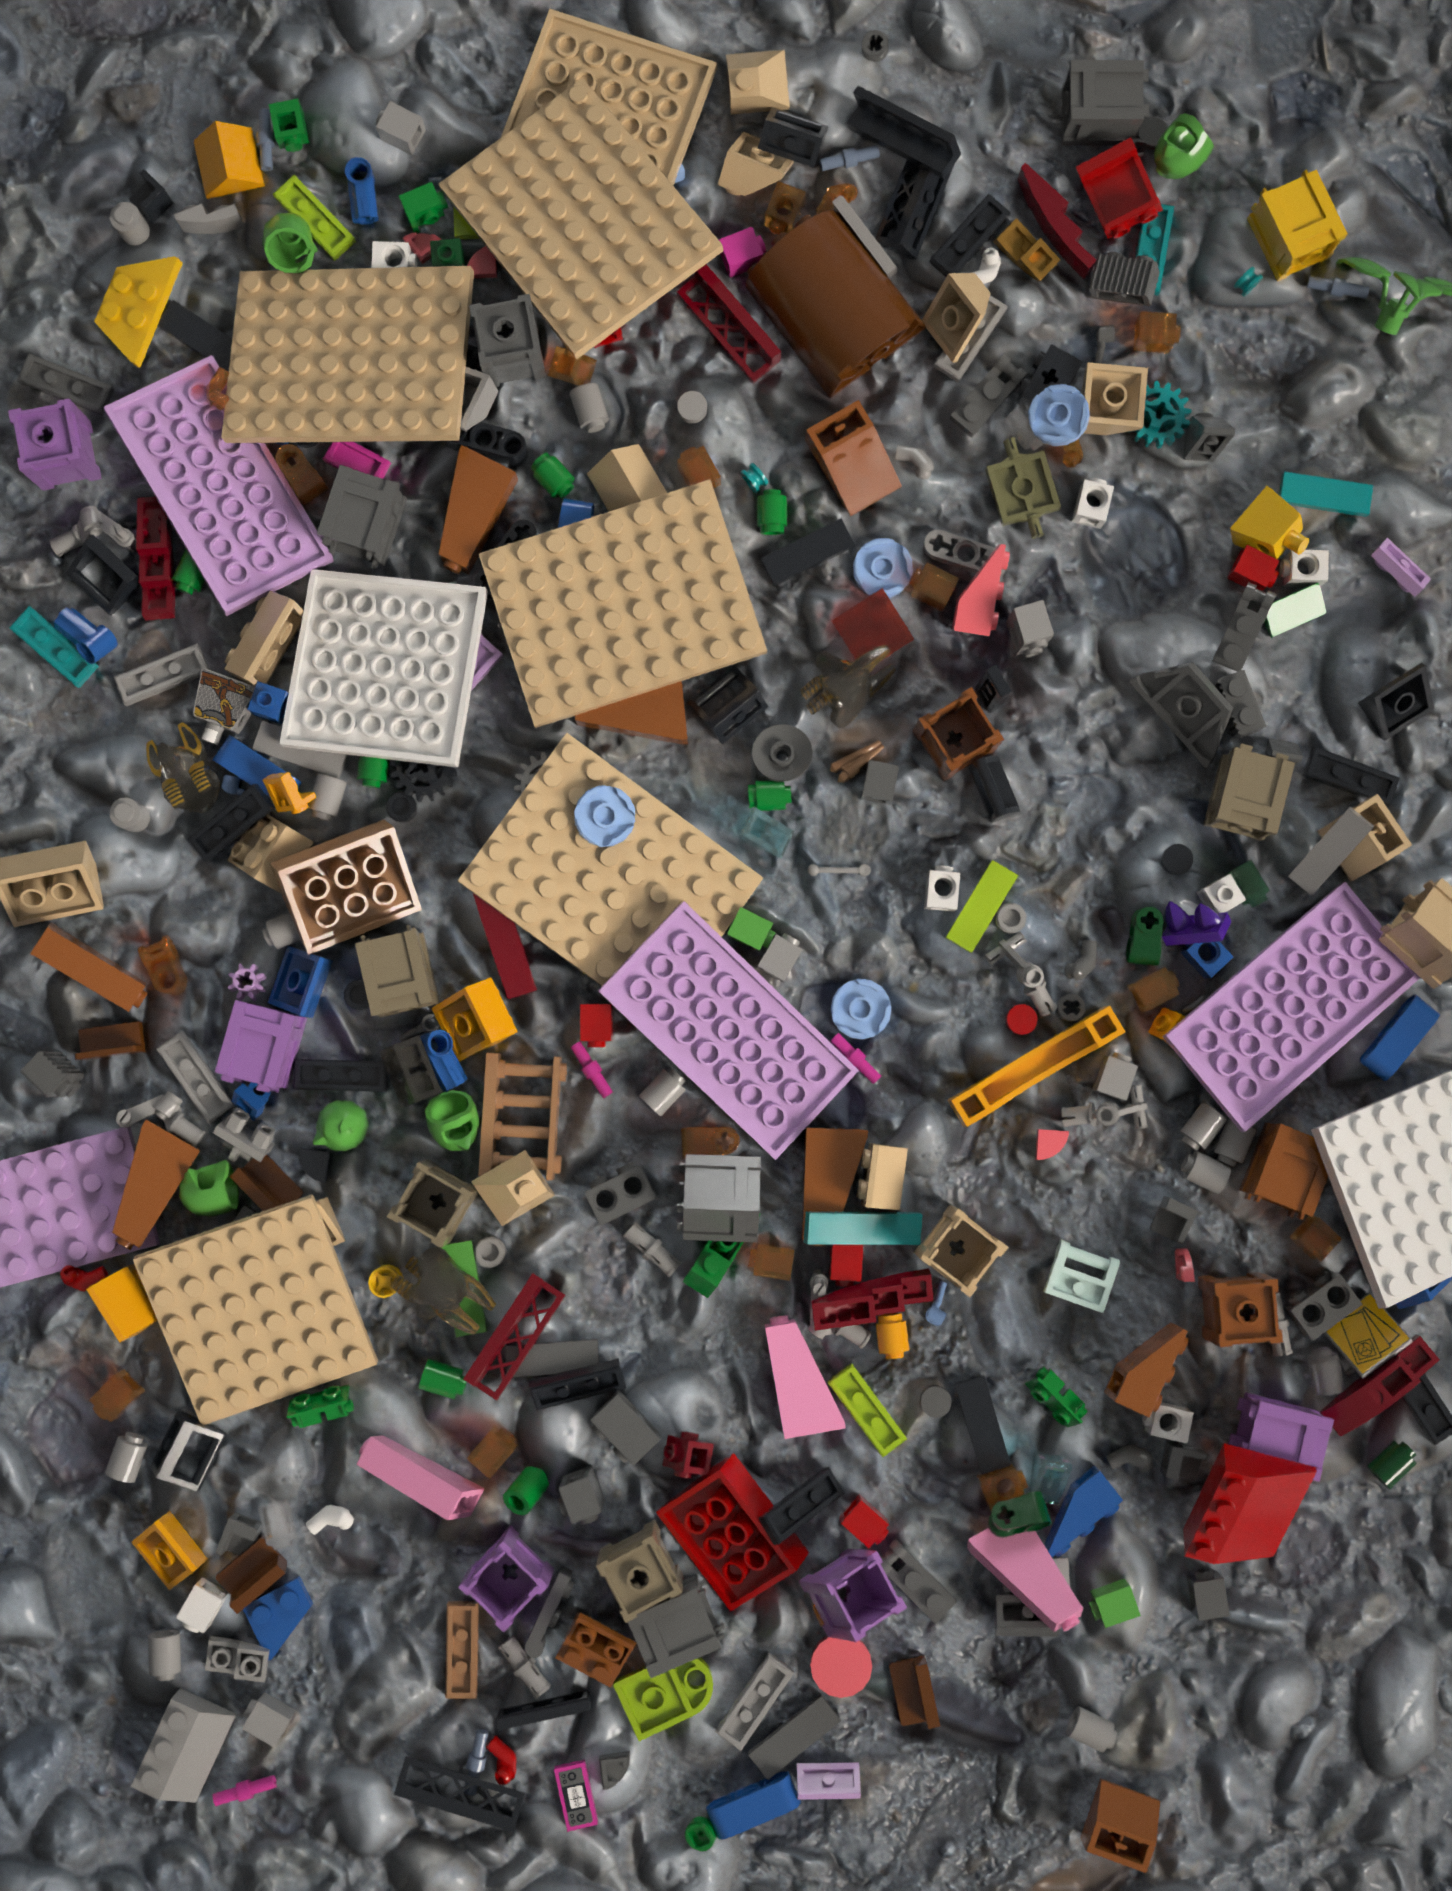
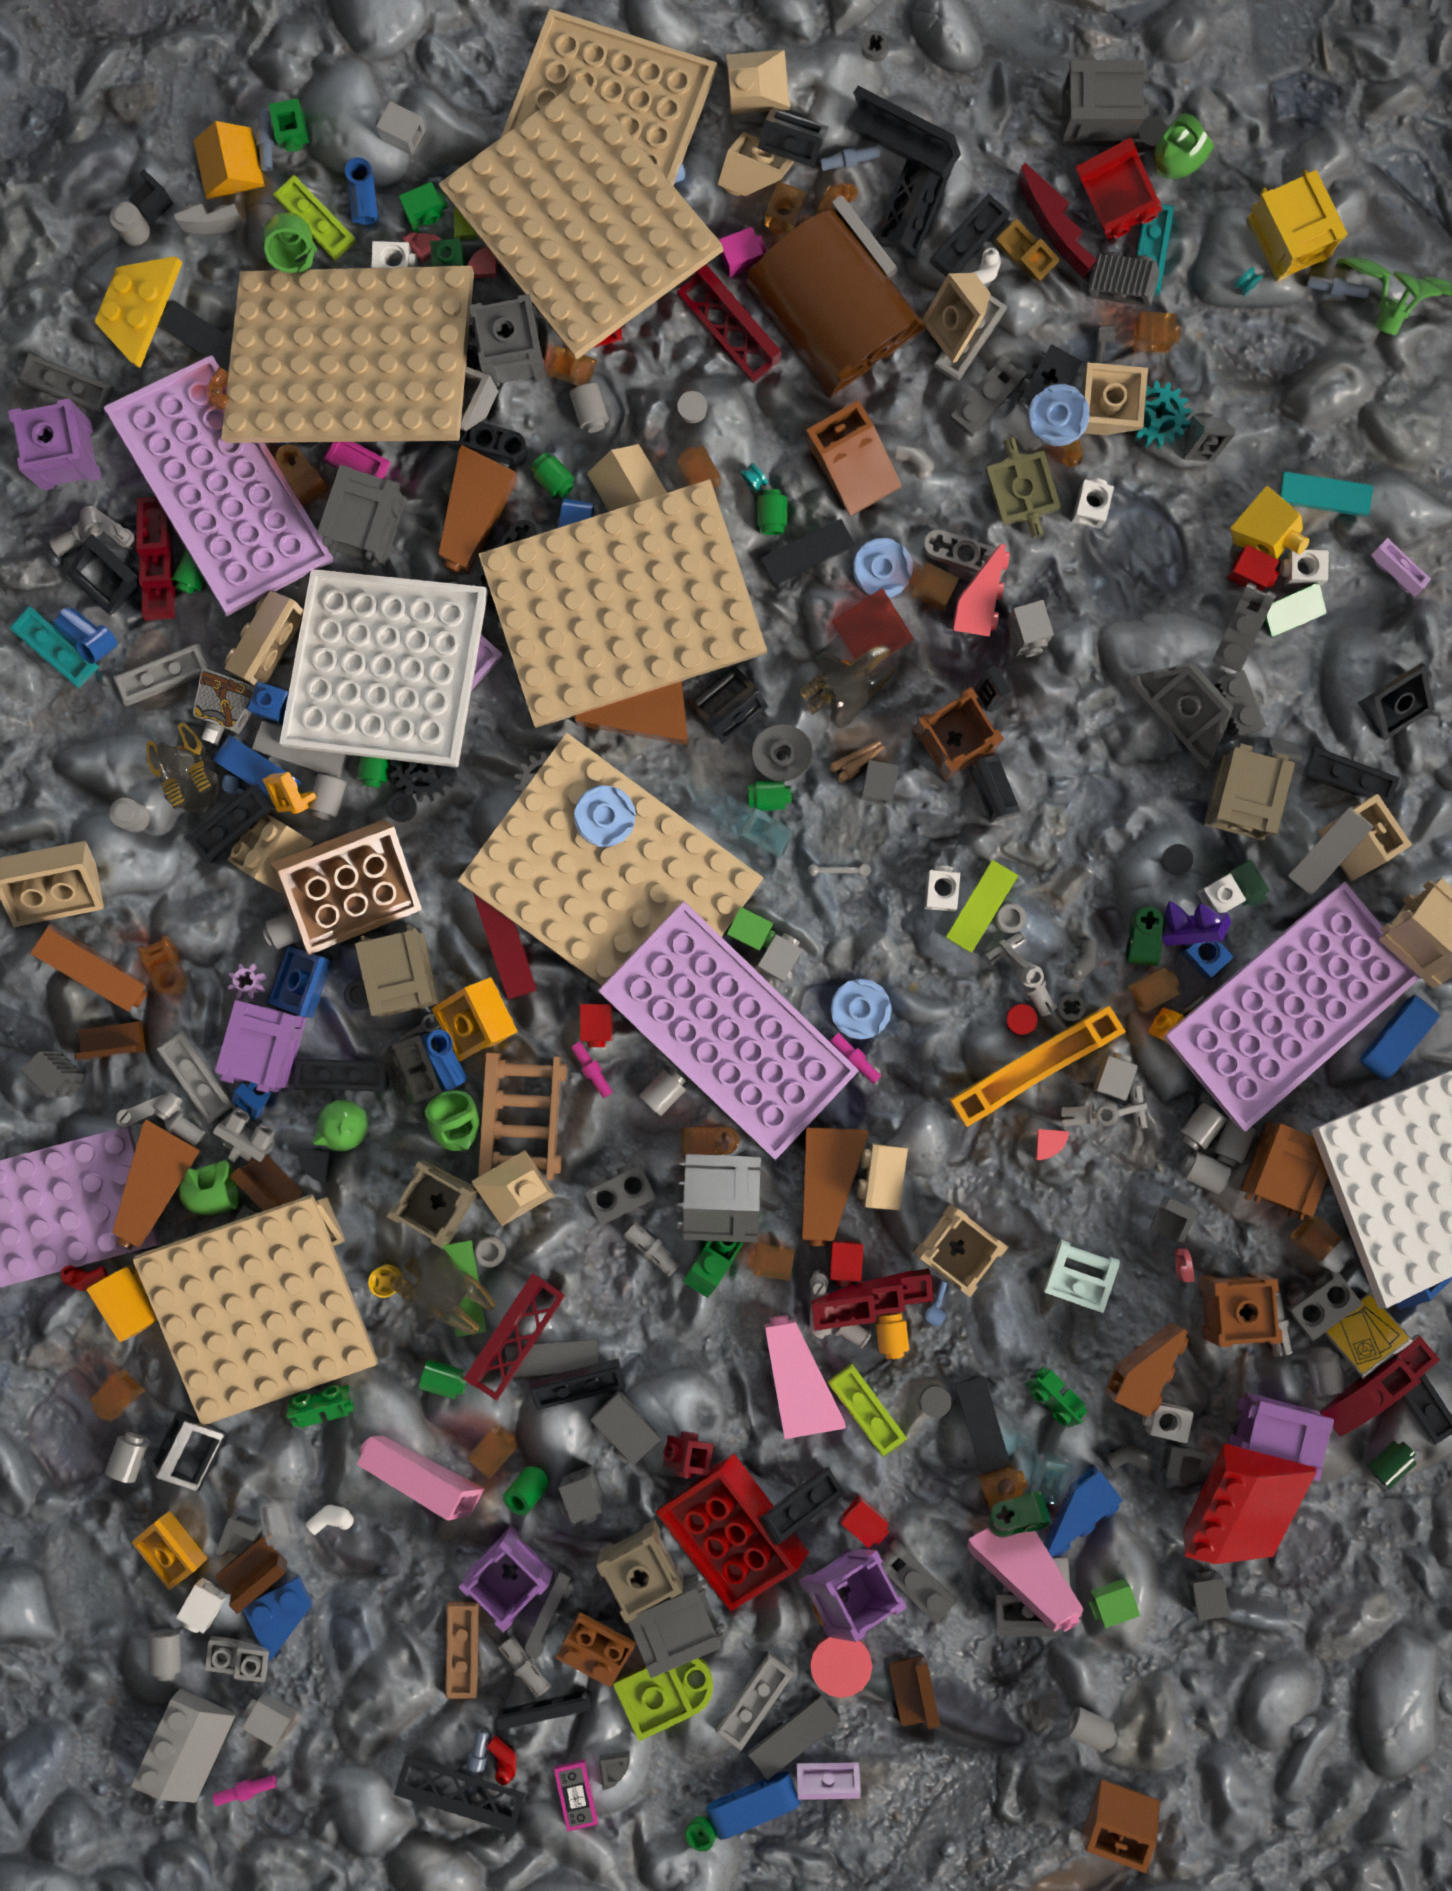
teal tile [803,1212,923,1245] -> none

